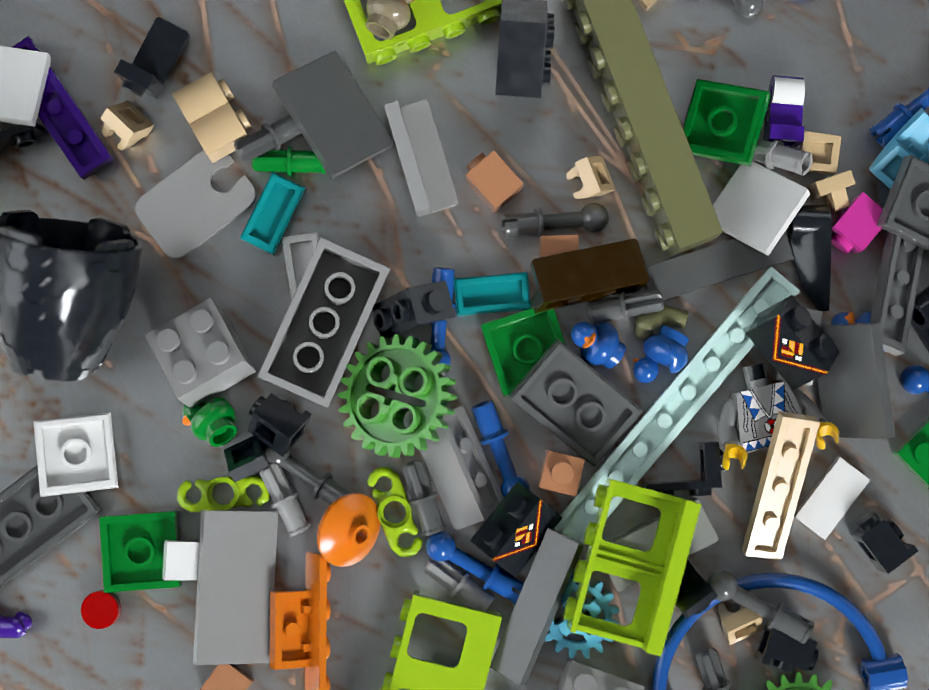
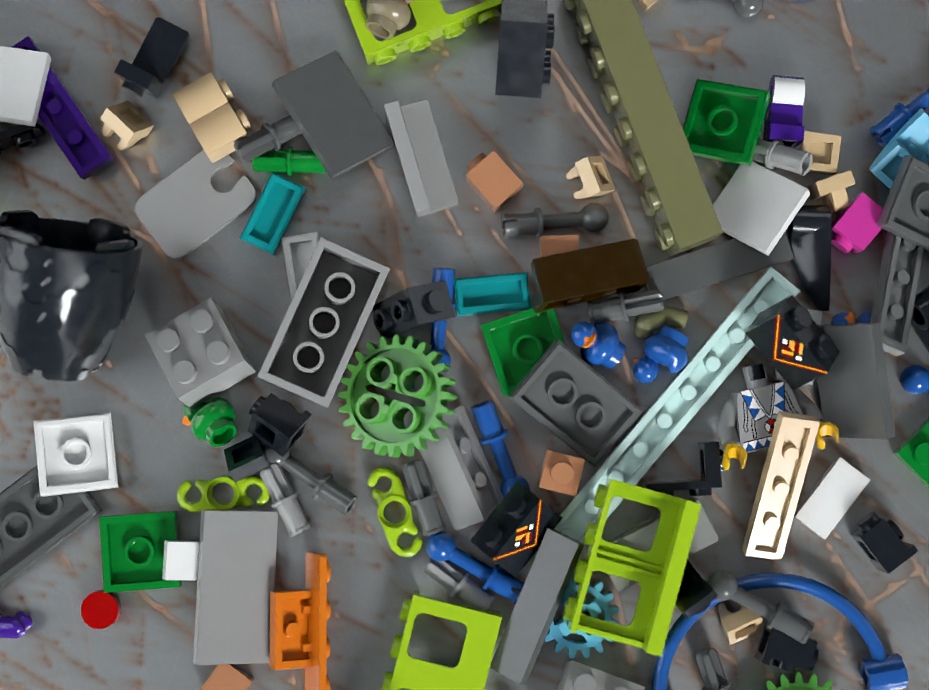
orange dish [317,493,381,567] -> none

